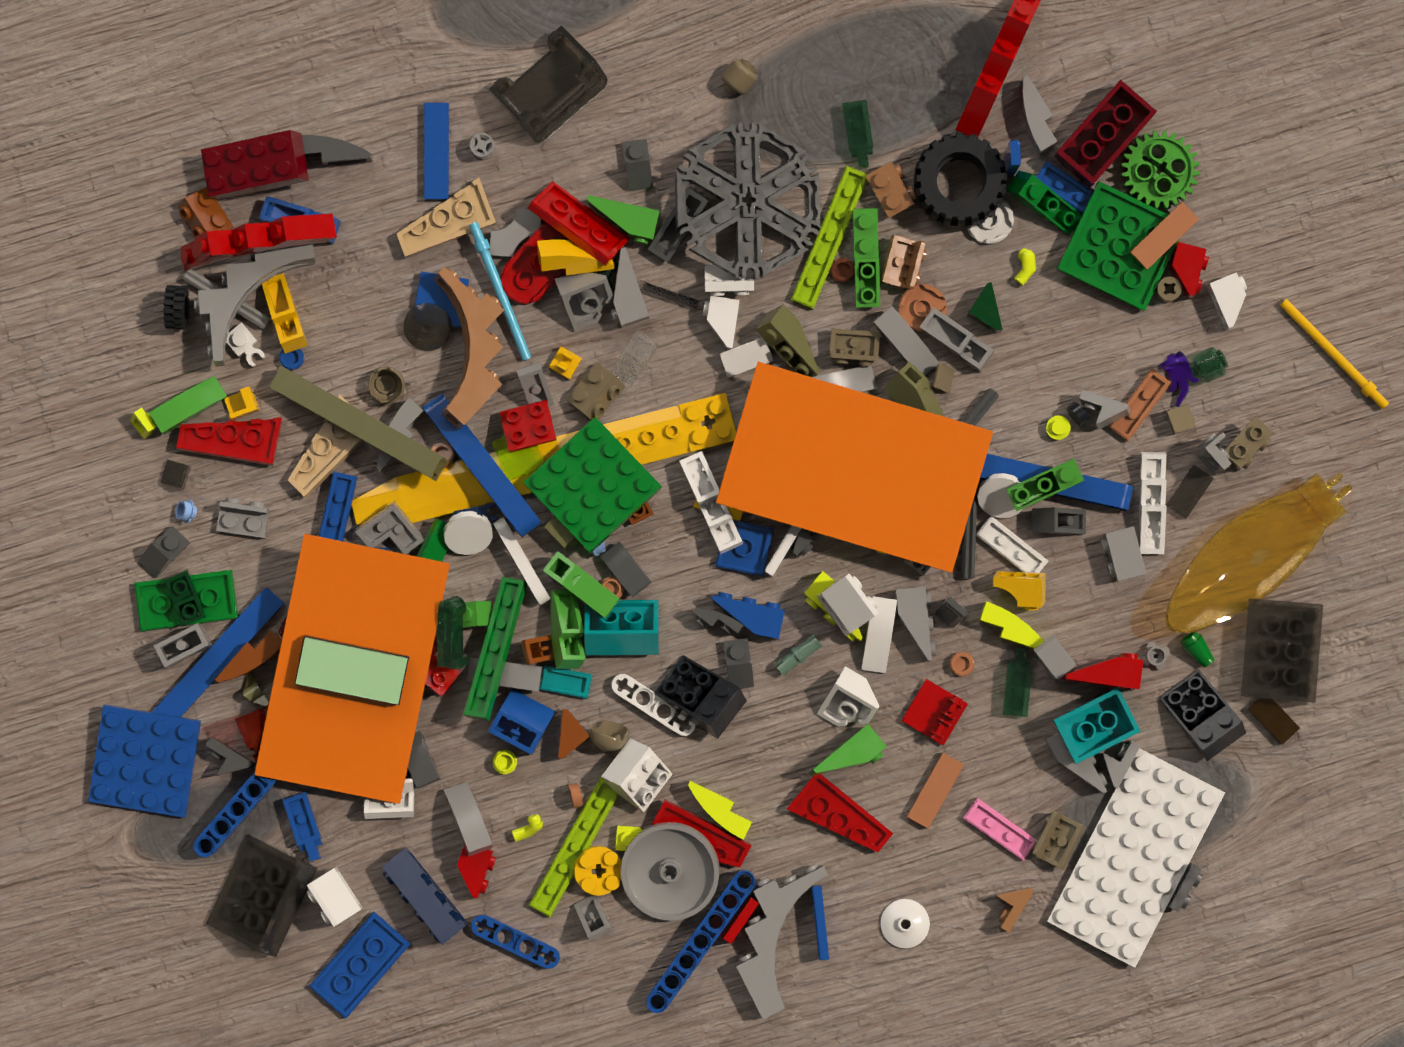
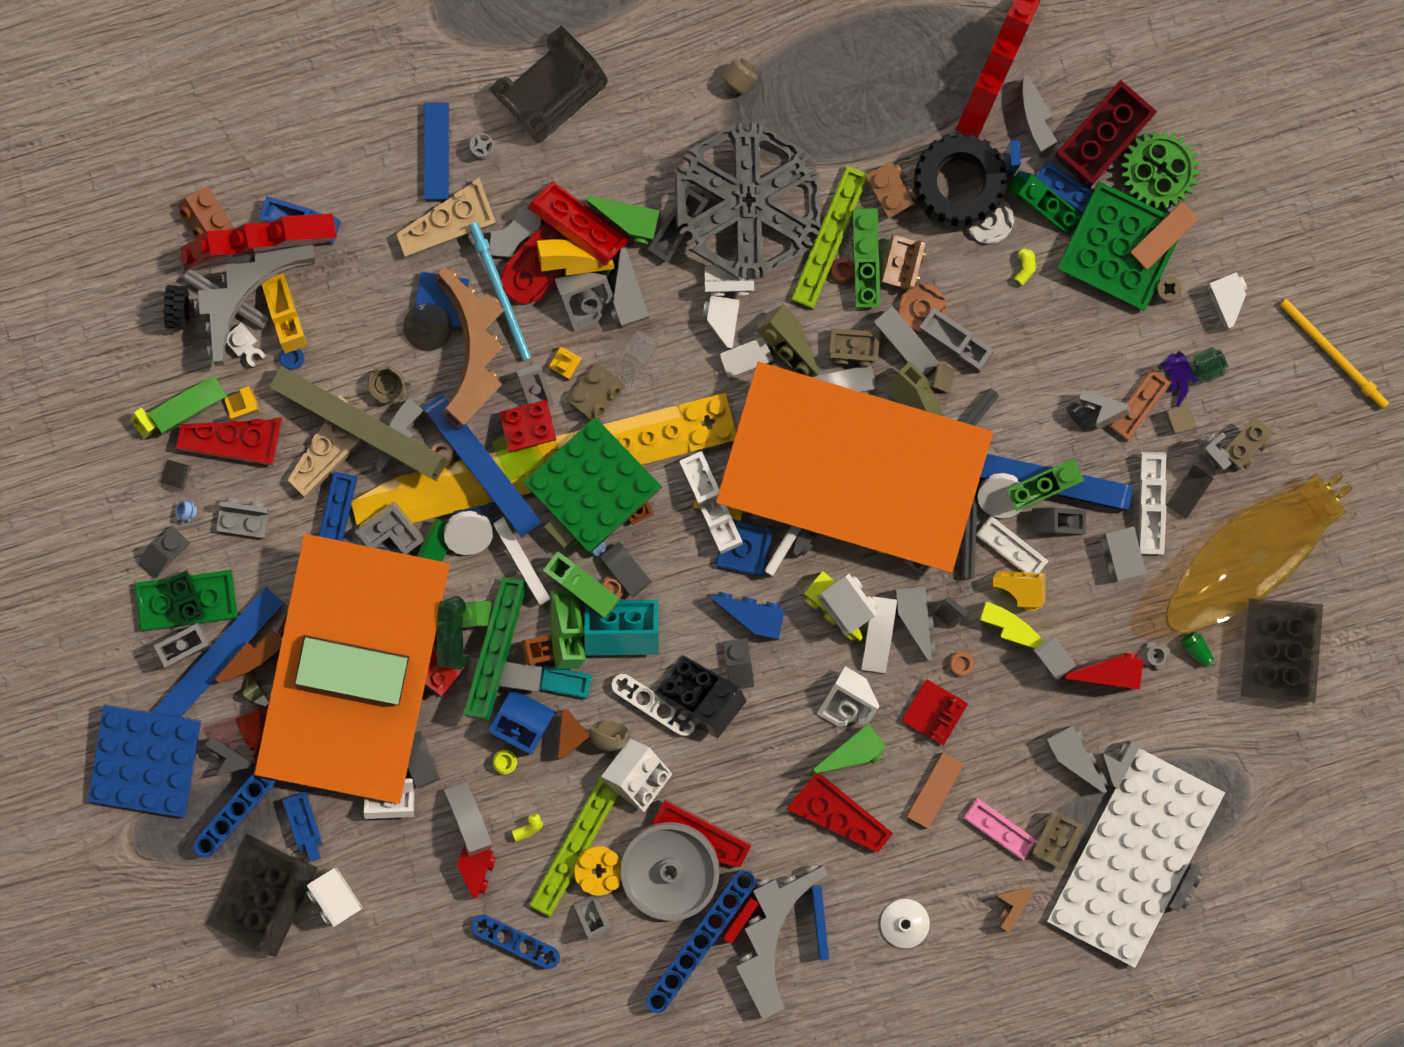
dark red brick [201,130,309,200] -> none
dark grey slope [302,135,373,166] -> none
blue tile [309,911,411,1019] -> none
dark blue wedge [382,847,469,945] -> none
nougat tile [568,783,583,808] -> none
neon yellow plate [615,825,642,851] -> none
dark grey slope [623,139,653,191] -> none
black piece [638,280,704,310] -> none
neon yellow slope [688,781,752,840] -> none
dark grey slope [693,608,744,634] -> none
sand green pin [774,634,822,676] -> none
clear green hinge [842,100,874,170] -> none
dark green slope [967,282,1003,333] -> none
clear green hinge [1002,648,1032,717] -> none
neon yellow plate [1046,416,1071,440] -> none
teal slope [1053,687,1141,764] -> none
black slope [1160,669,1246,761] -> none
red slope [1169,242,1209,299] -> none
dark brown tile [1248,692,1300,745] -> none

